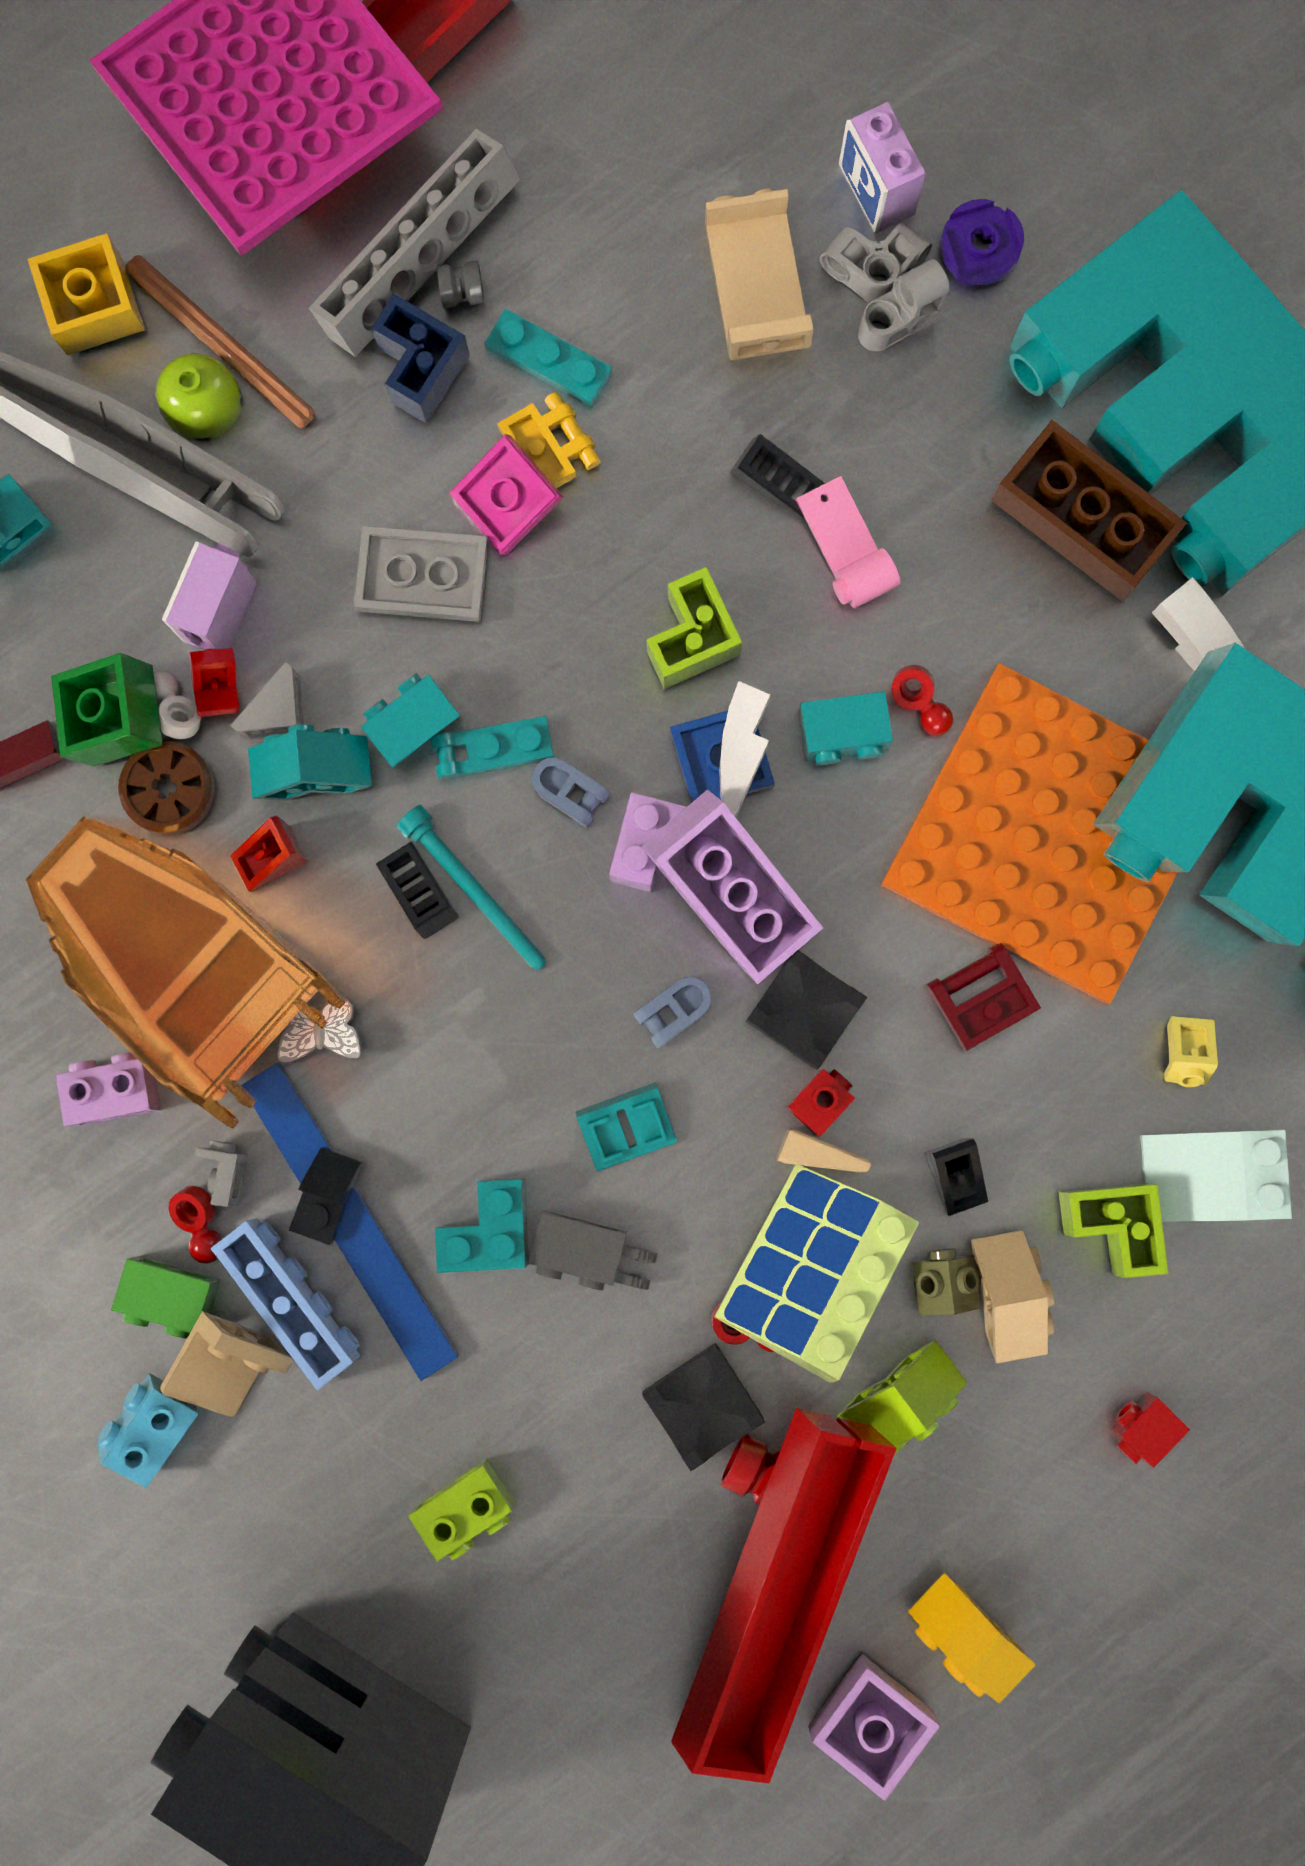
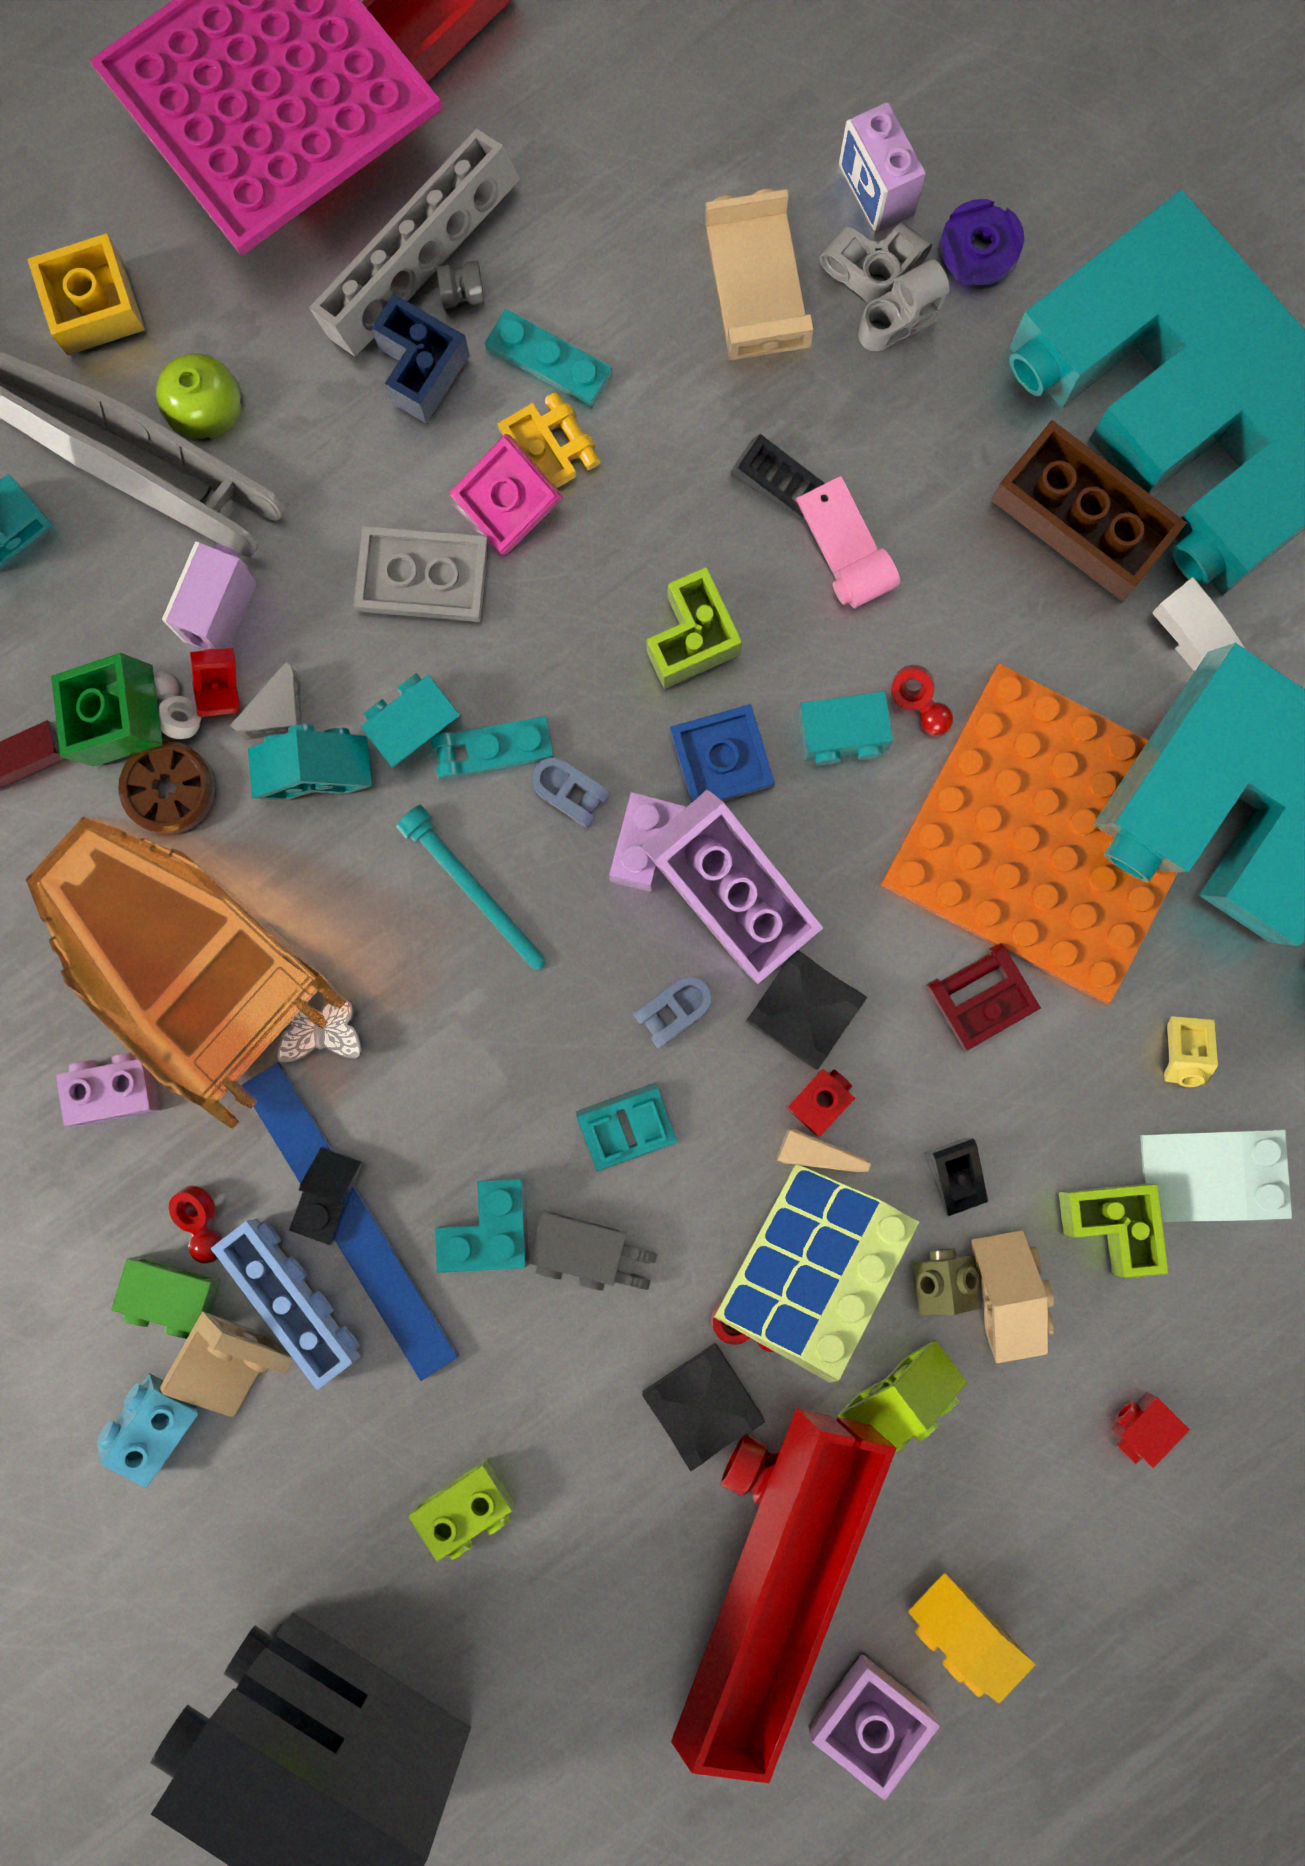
nougat axle [125,255,315,428] -> none
light grey bracket [194,1140,248,1207] -> none
red slope [230,816,308,892] -> none
black slope [376,841,459,939] -> none
white slope [719,681,770,817] -> none

